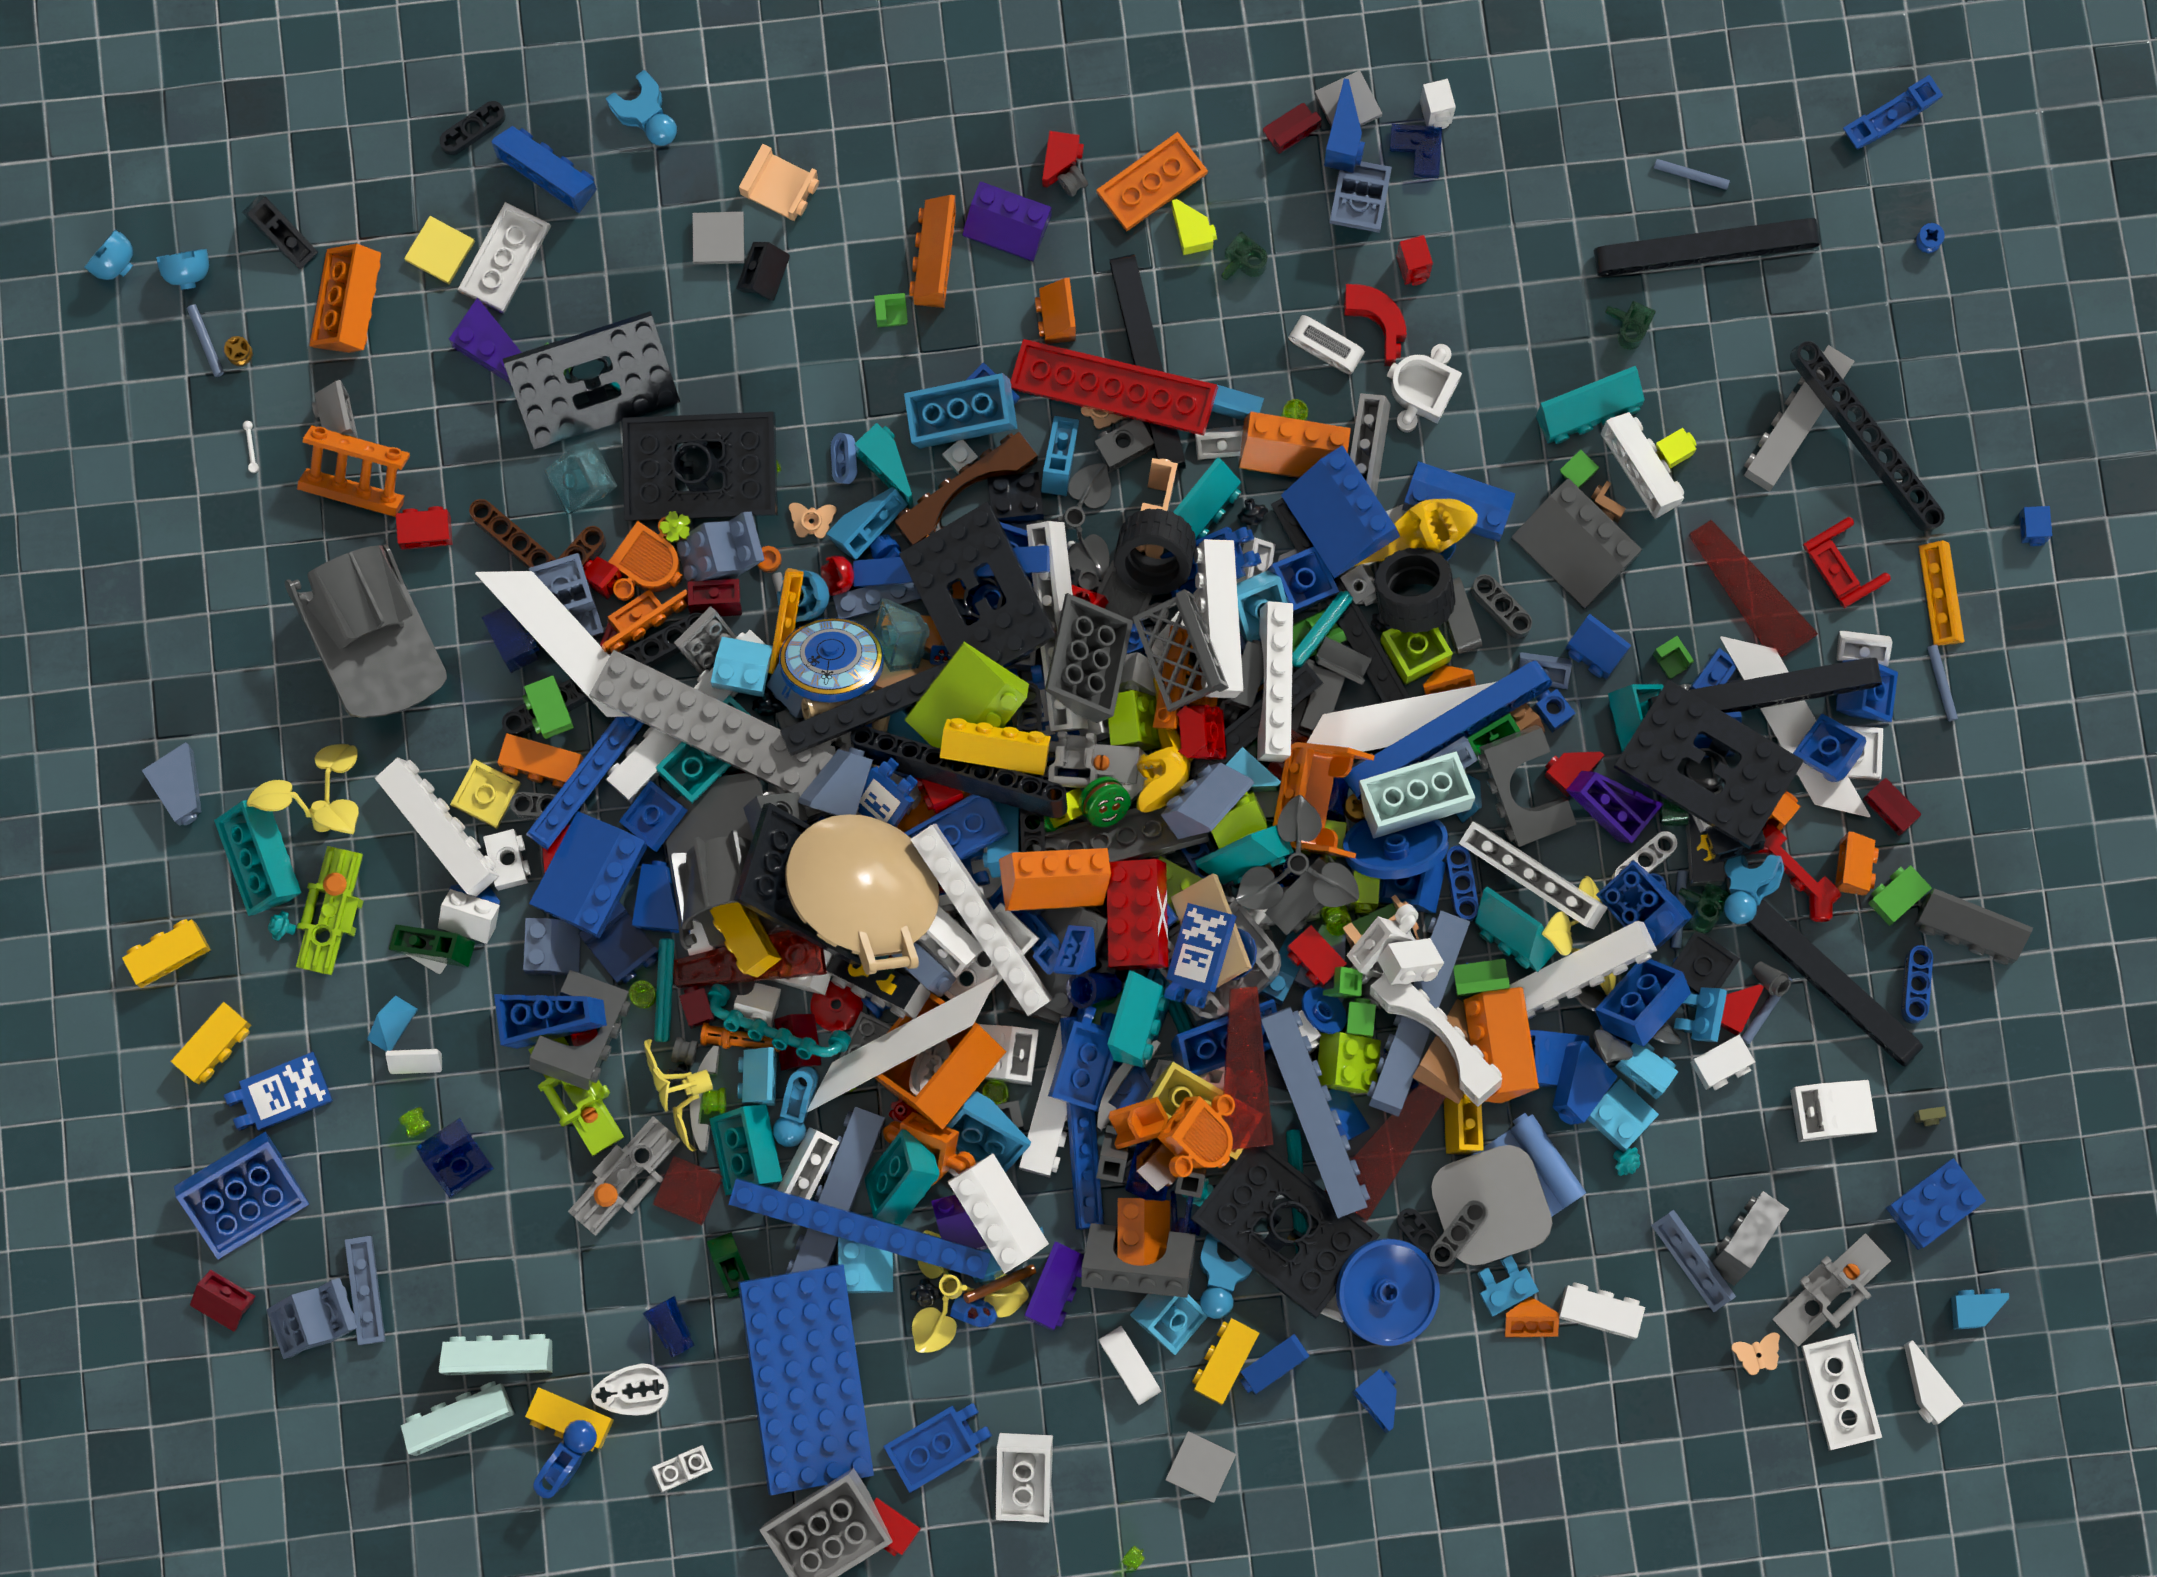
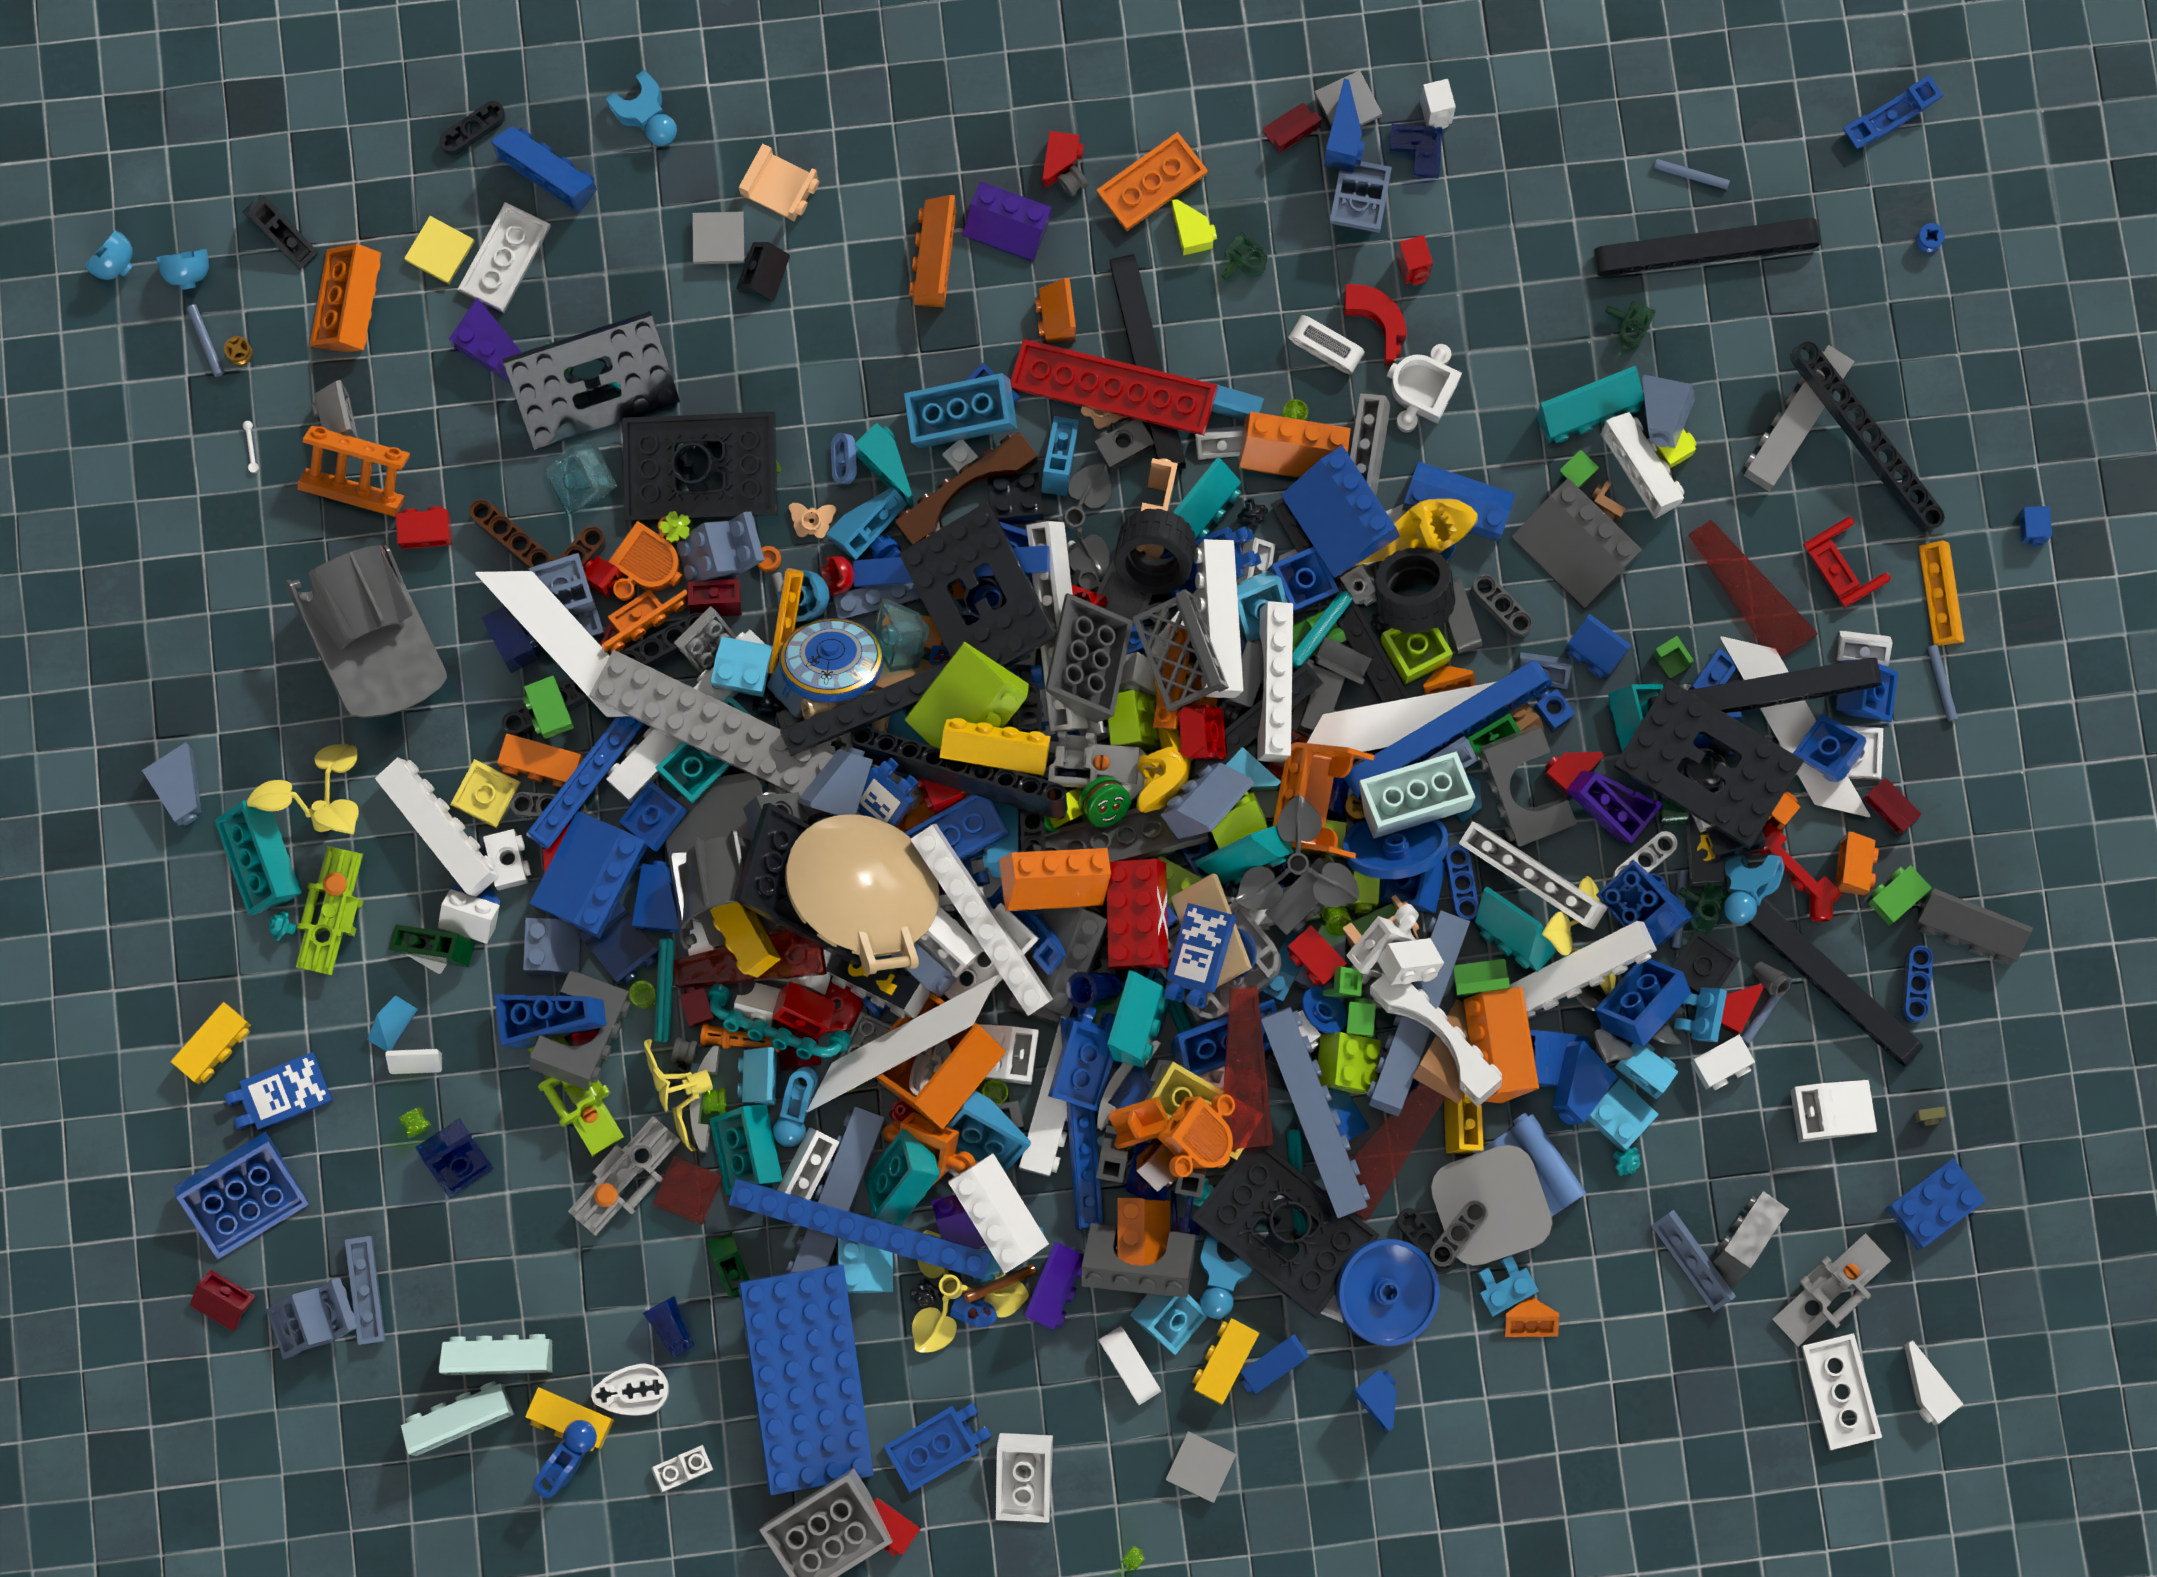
yellow brick [122,919,211,988] -> none
bright green panel [874,293,908,327] -> none
blue slope [1053,925,1096,975] -> none
white brick [1559,1283,1645,1340] -> none
light nougat animal [1731,1332,1780,1375] -> none
dark azure slope [1951,1289,2009,1329] -> none
none -> red brick [772,981,836,1040]
none -> sand blue slope [1642,375,1695,448]

